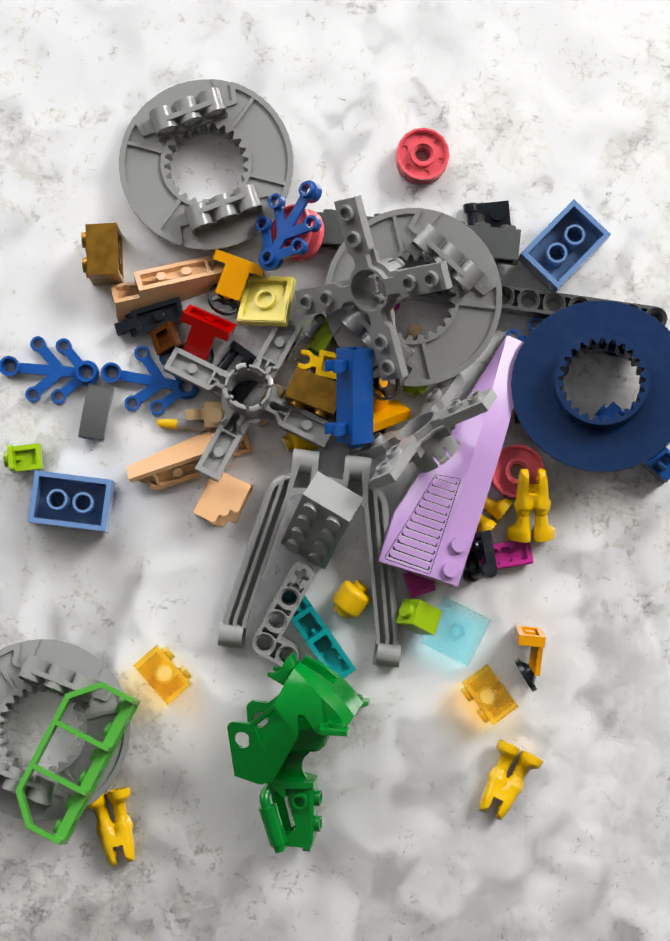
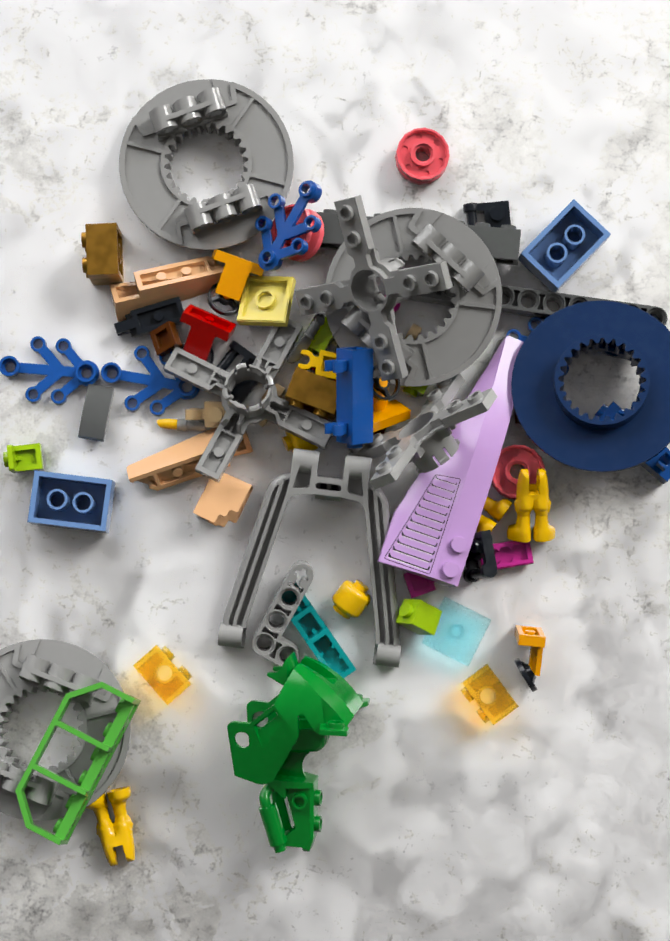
light grey brick [281,471,364,569] -> none
yellow piece [479,739,544,820] -> none

